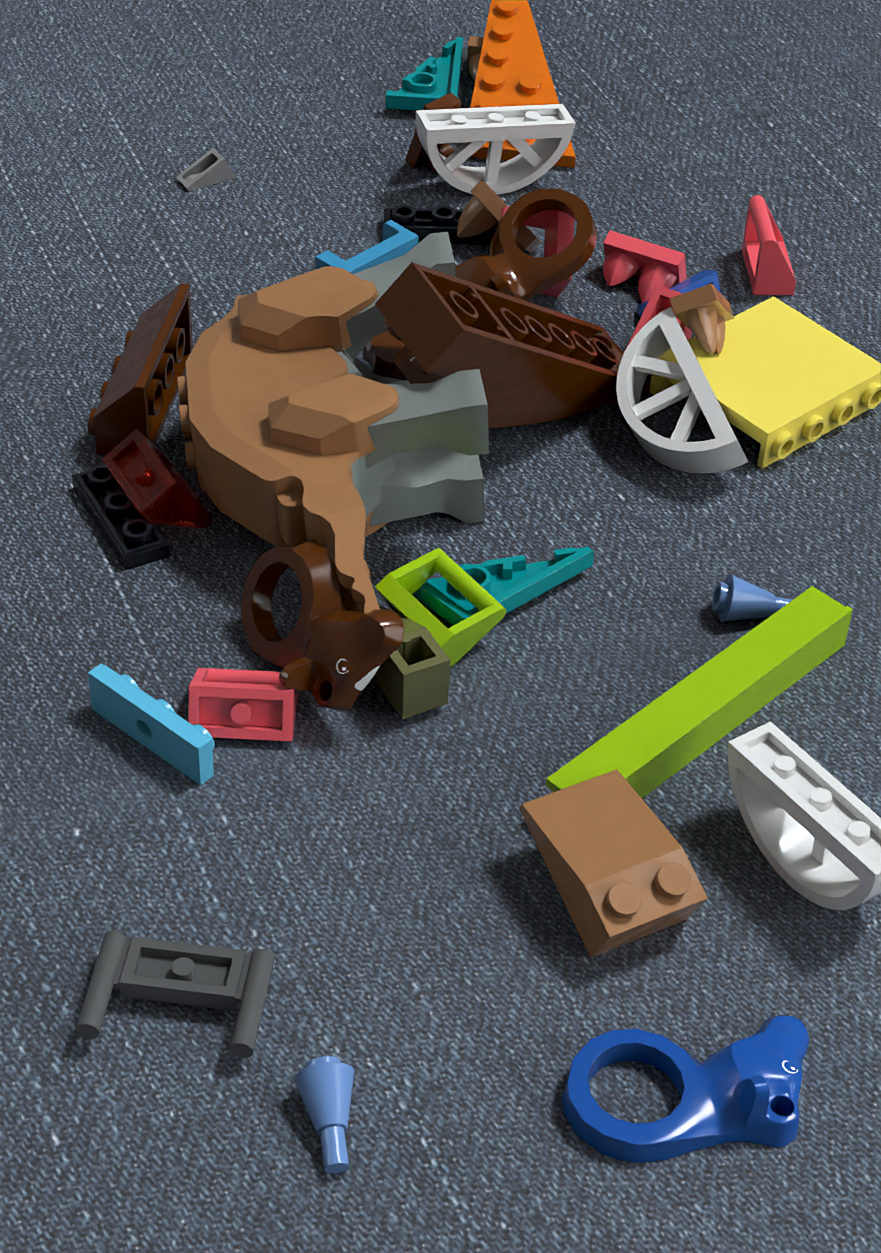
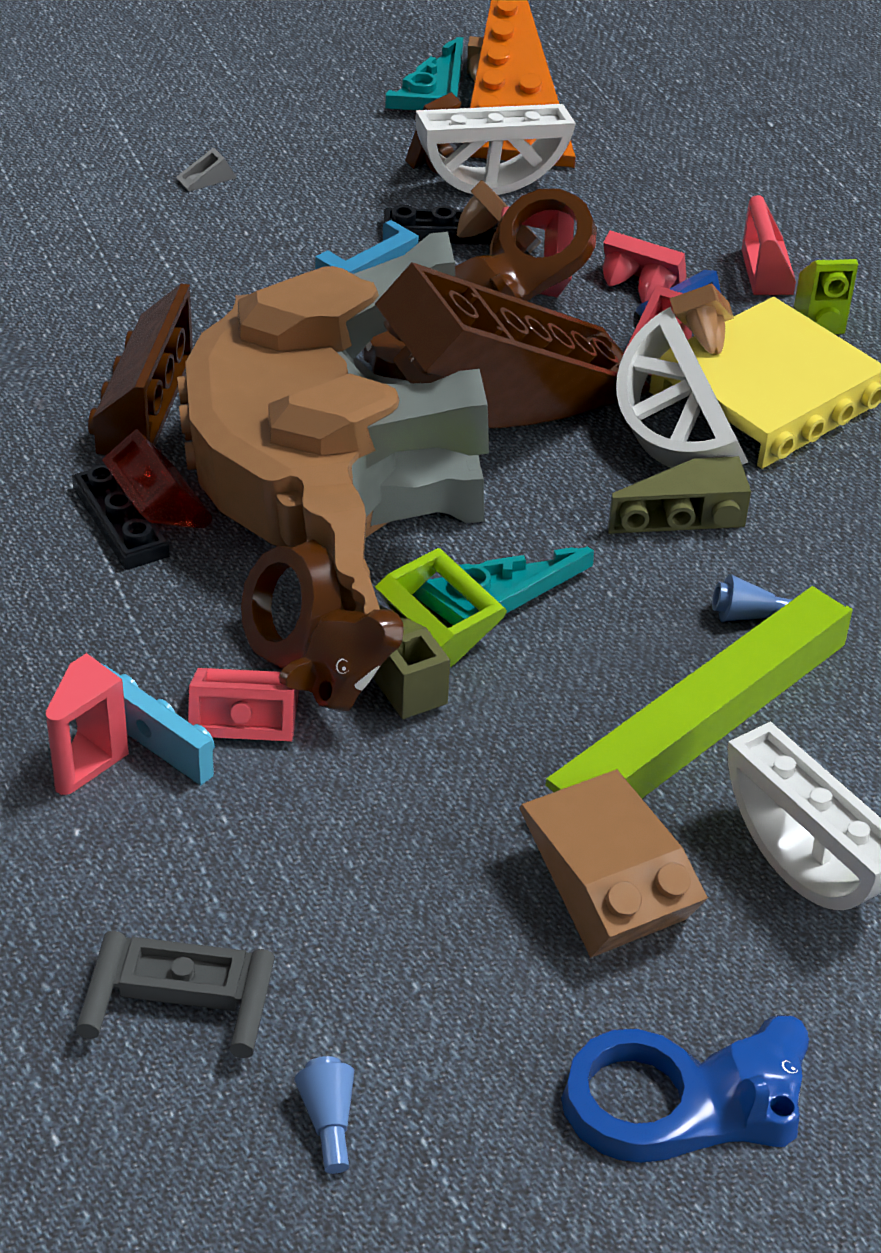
none -> coral tile [46,653,129,795]
none -> olive slope [608,456,751,534]
none -> lime slope [794,259,859,334]

